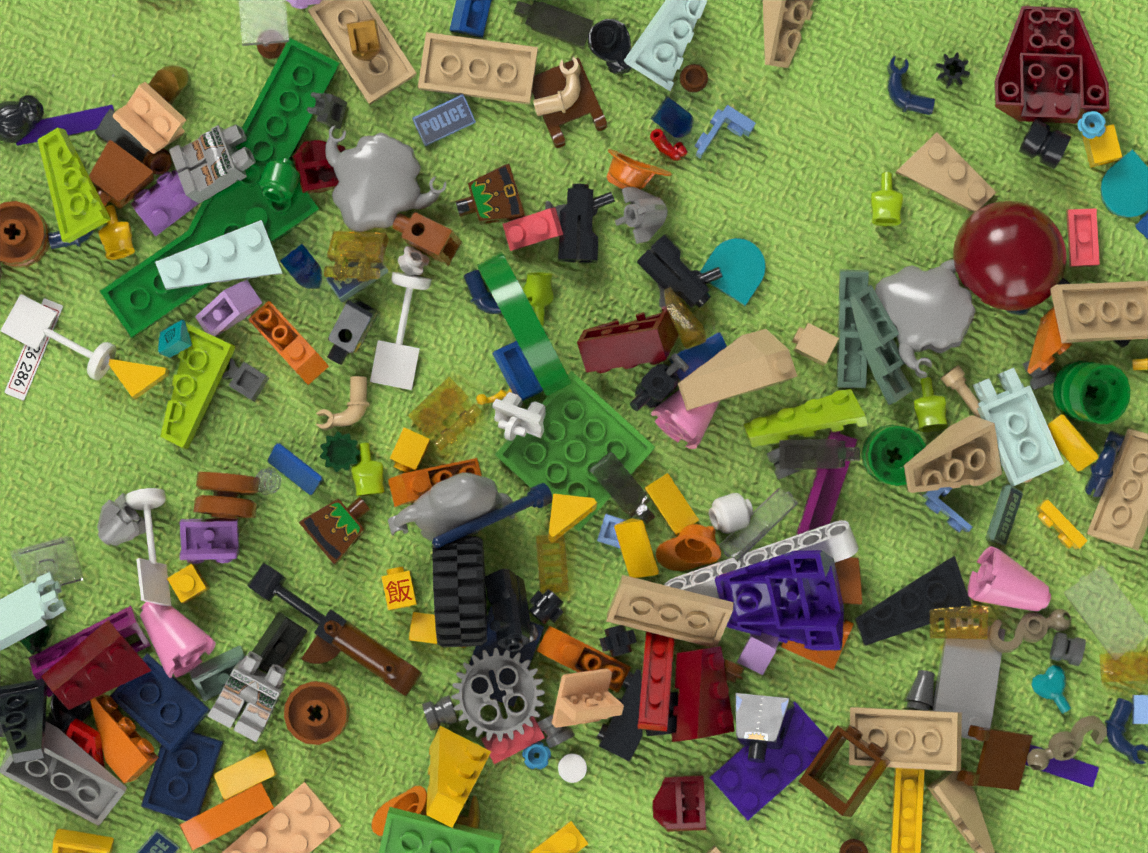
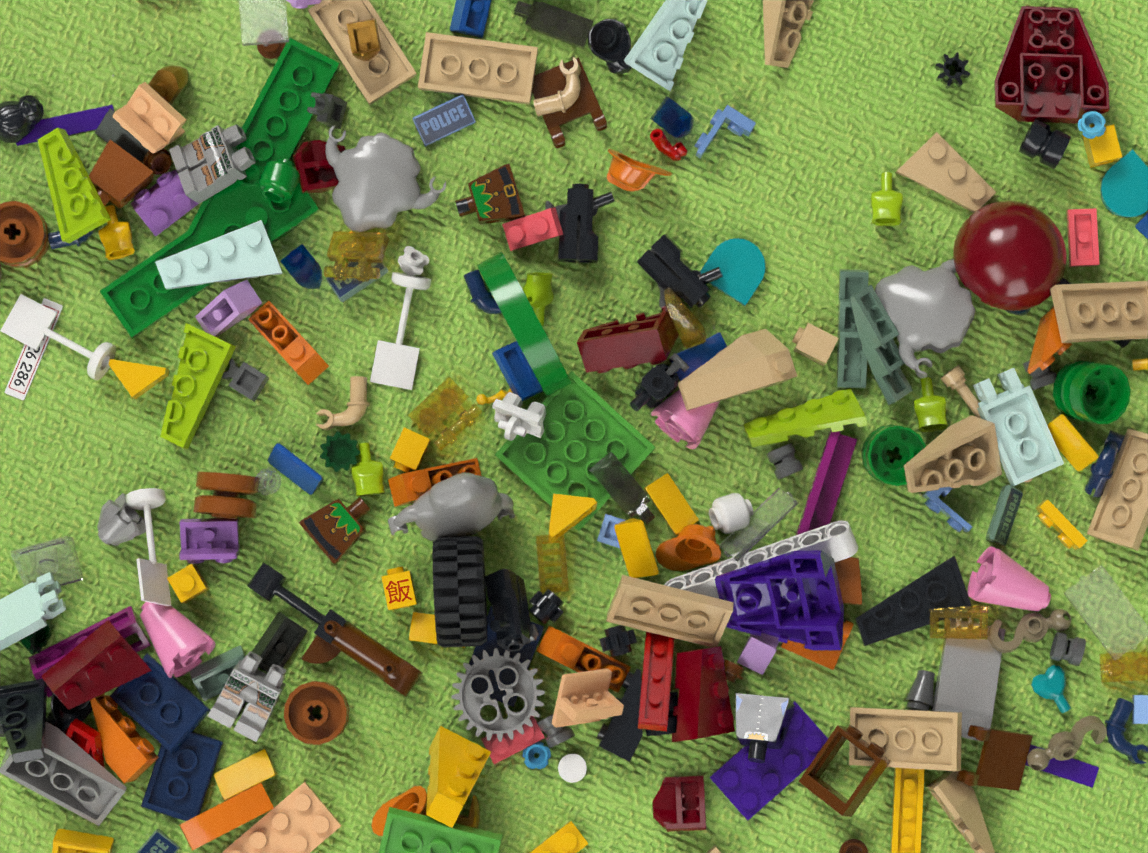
teal slope [158,320,192,358] -> none
torso [327,298,380,365] -> none
dark orange torso [392,212,462,266] -> none
dark grey wheel [422,695,458,731] -> none
dark blue piece [432,483,553,548] -> none
light grey brick [615,187,668,244] -> none
reddish brown plate [680,64,708,93] -> none
clear smoke hinge [779,439,860,470] -> none
dark blue piece [887,56,935,115] -> none

